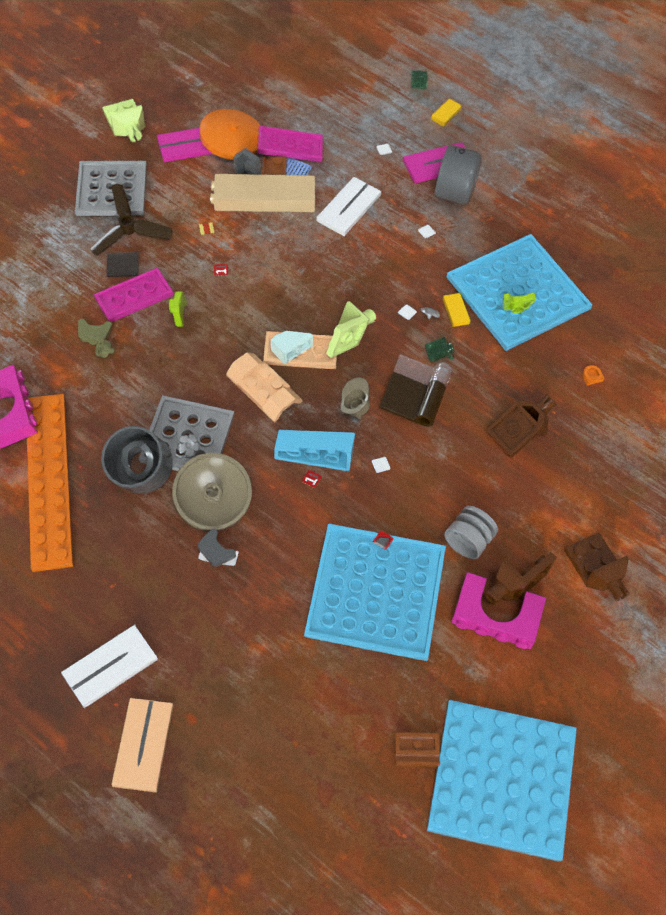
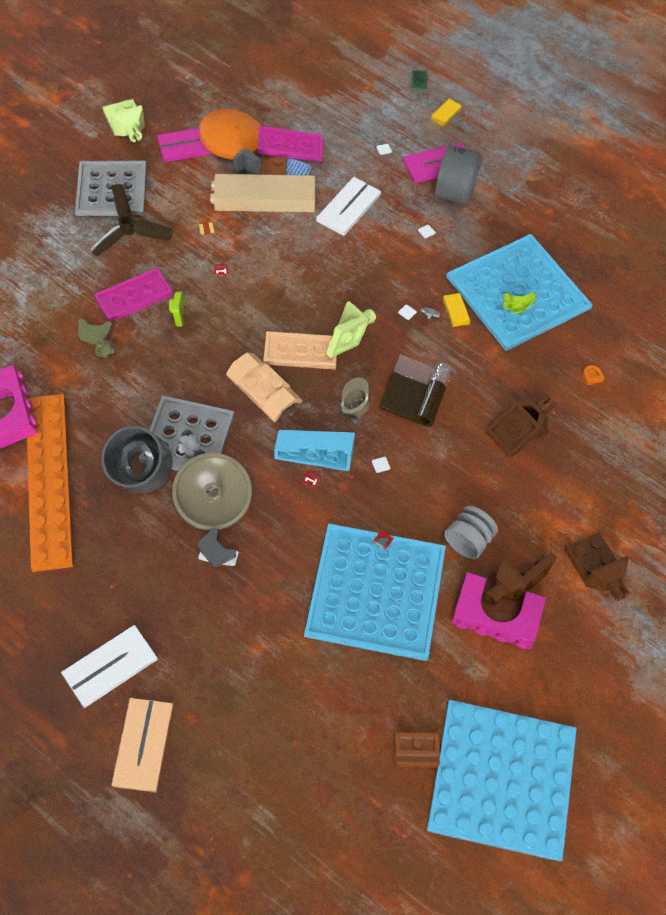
clear smoke piece [106,252,139,277] -> none
light aqua slope [271,331,313,364] -> none
clear green bracket [425,337,455,363] -> none

